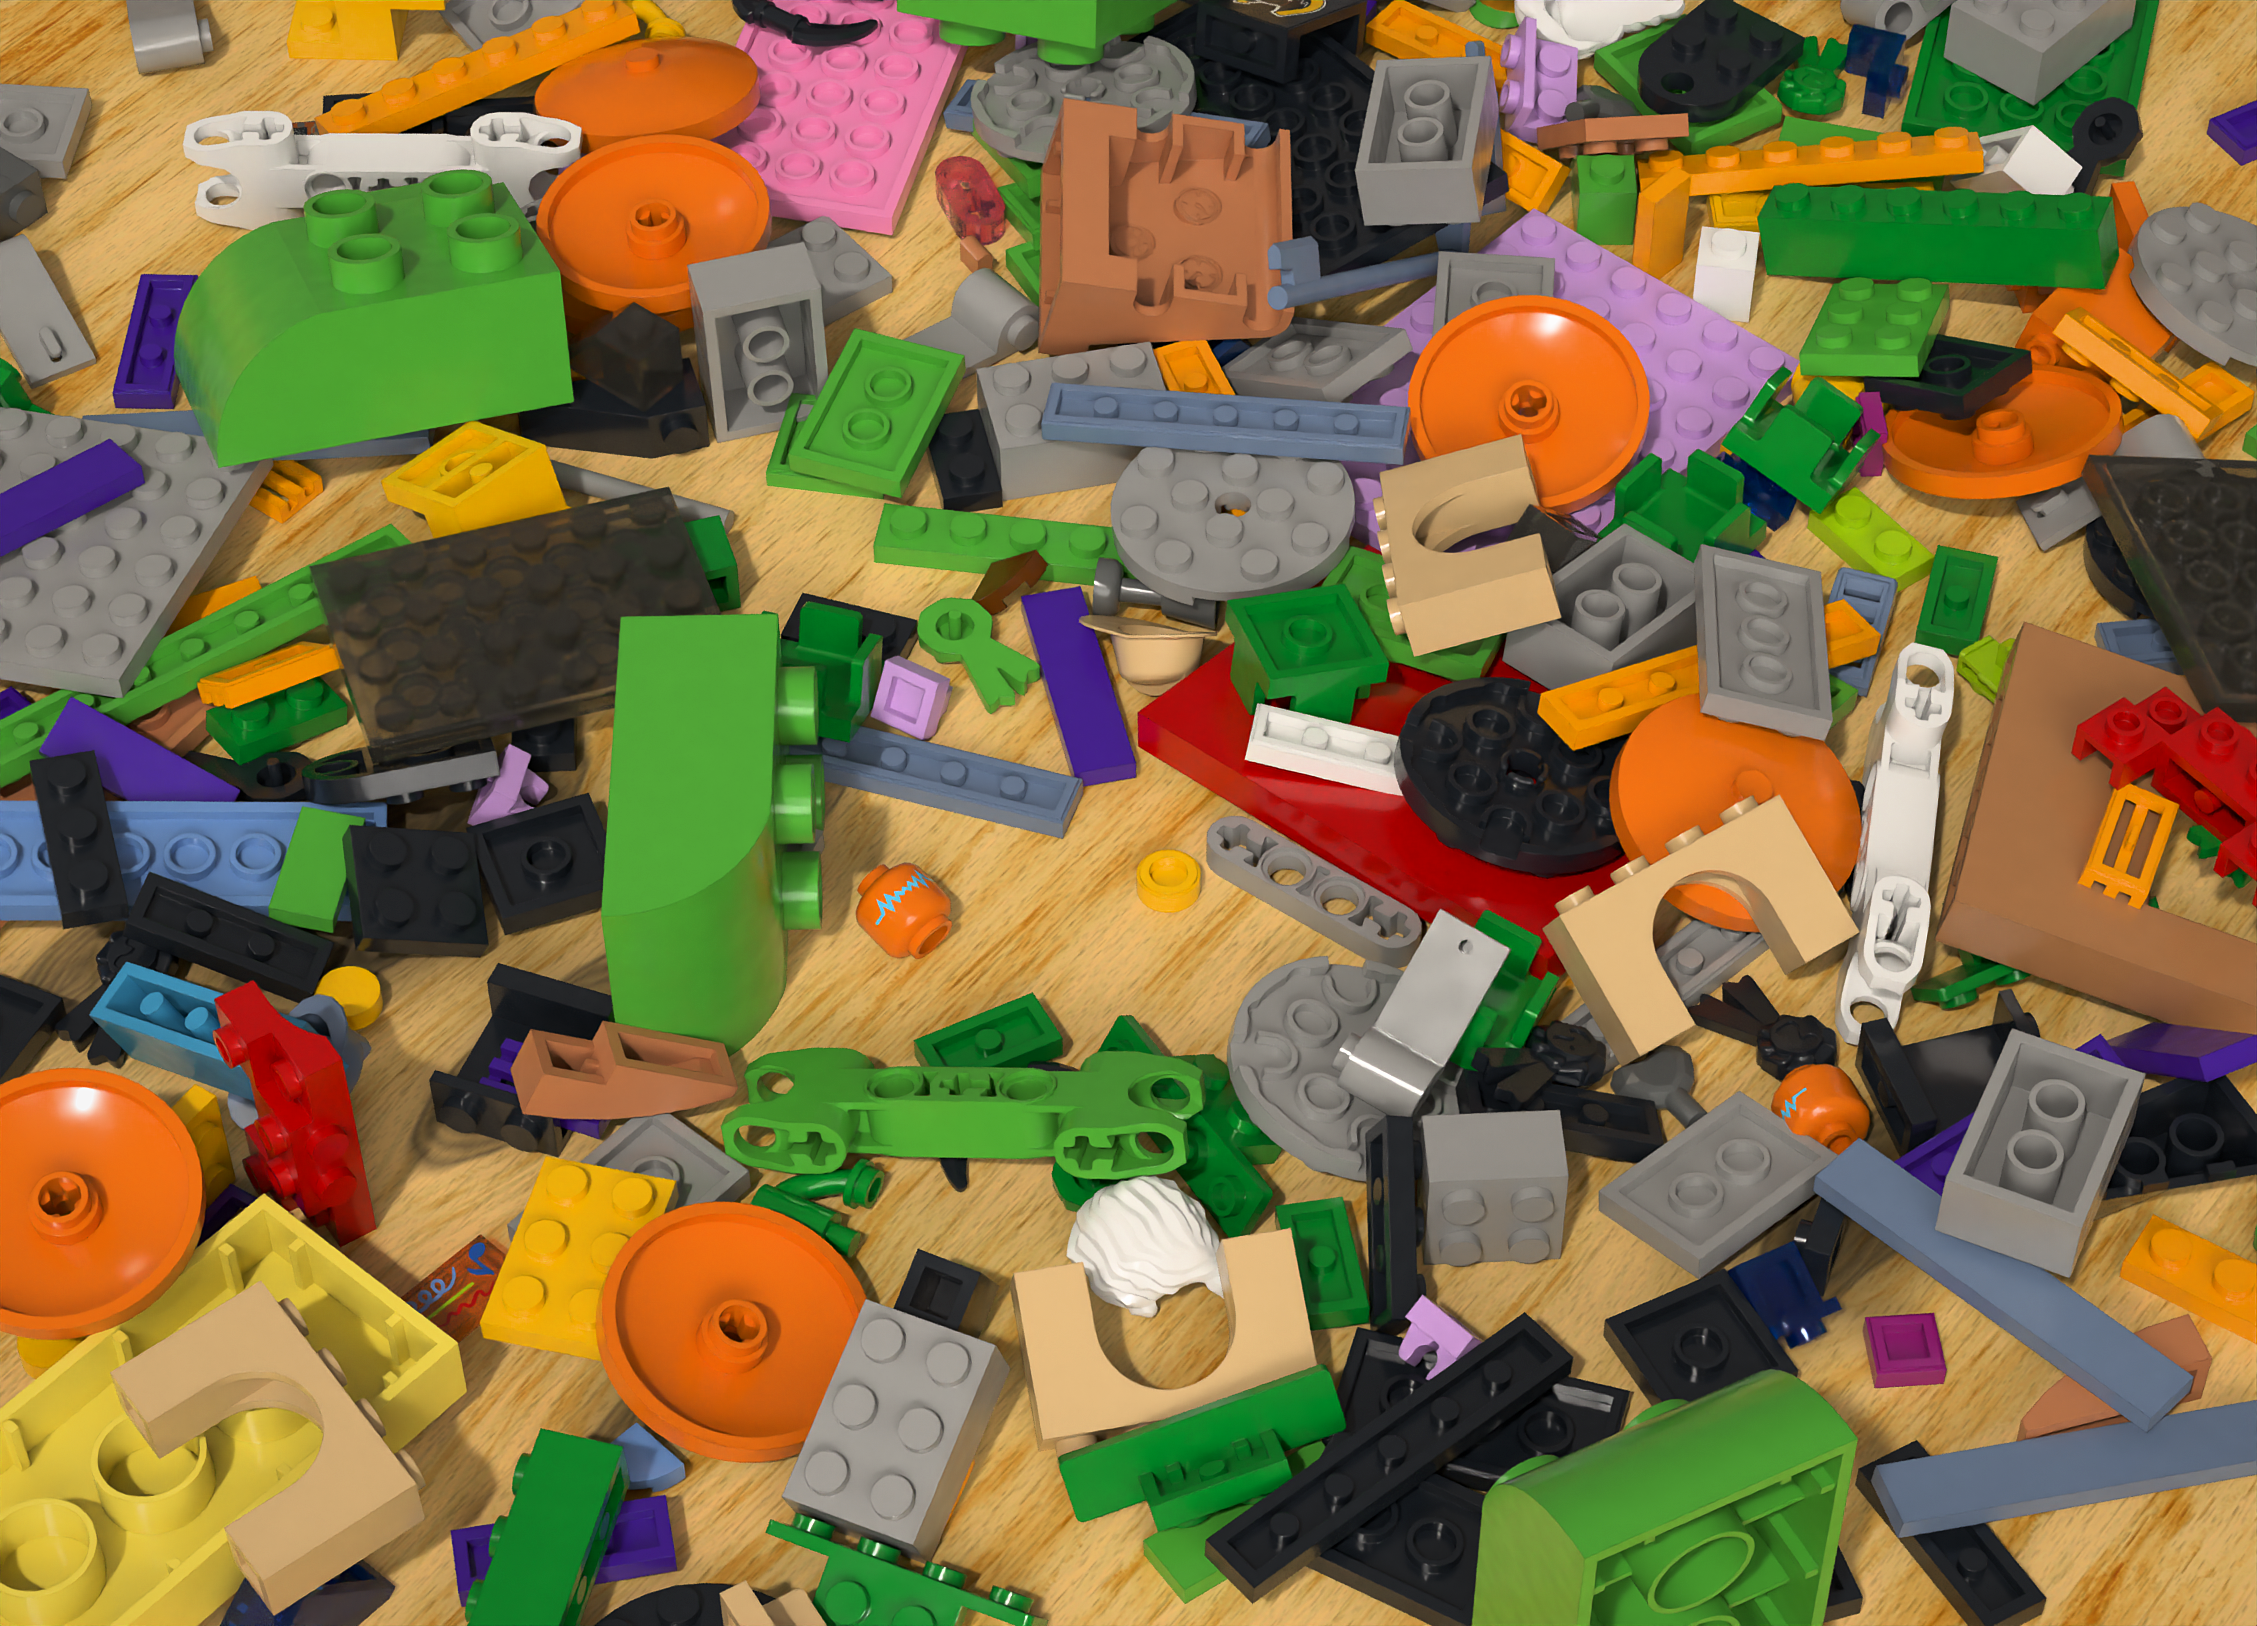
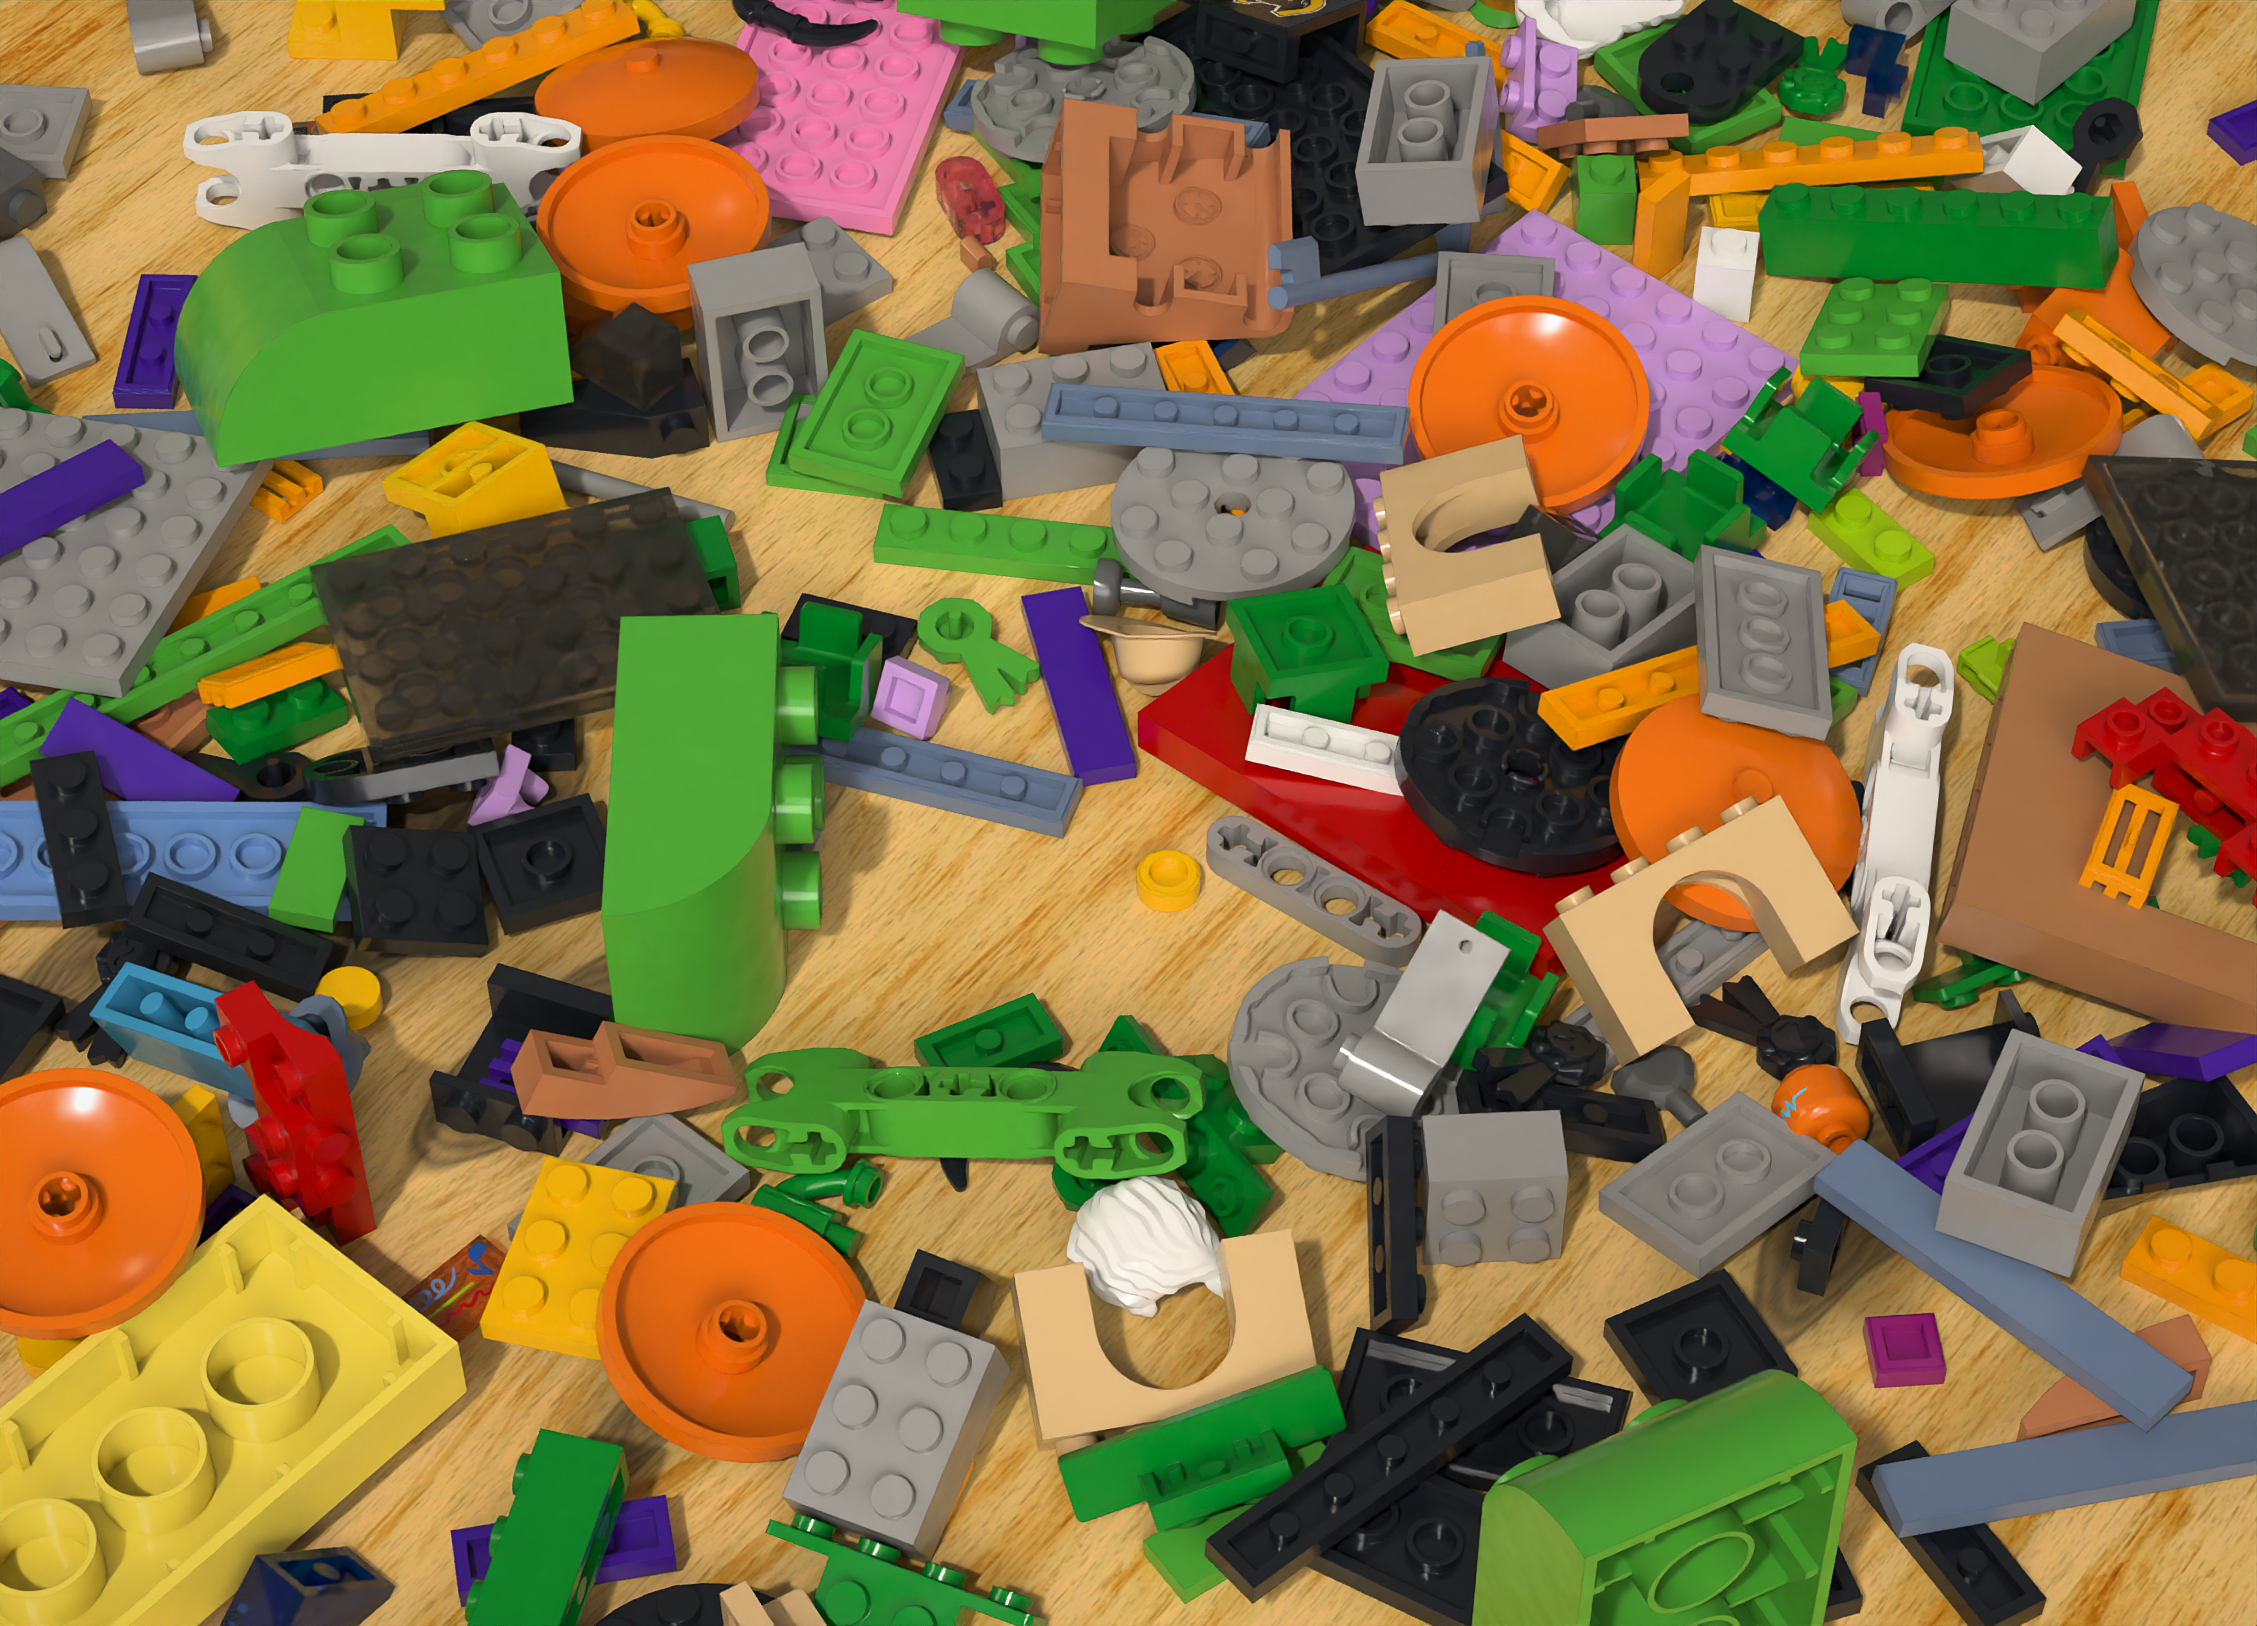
tan arch [110,1281,426,1615] -> none
medium blue tile [610,1422,686,1492] -> none
orange head [856,862,952,959] -> none
reddish brown tile [971,550,1048,616] -> none
light grey plate [1221,317,1413,403] -> none
green plate [1275,1197,1370,1331] -> none
lavender tile [1399,1295,1484,1381] -> none
clear blue bracket [1727,1241,1842,1350] -> none
green plate [1914,545,1998,656] -> none

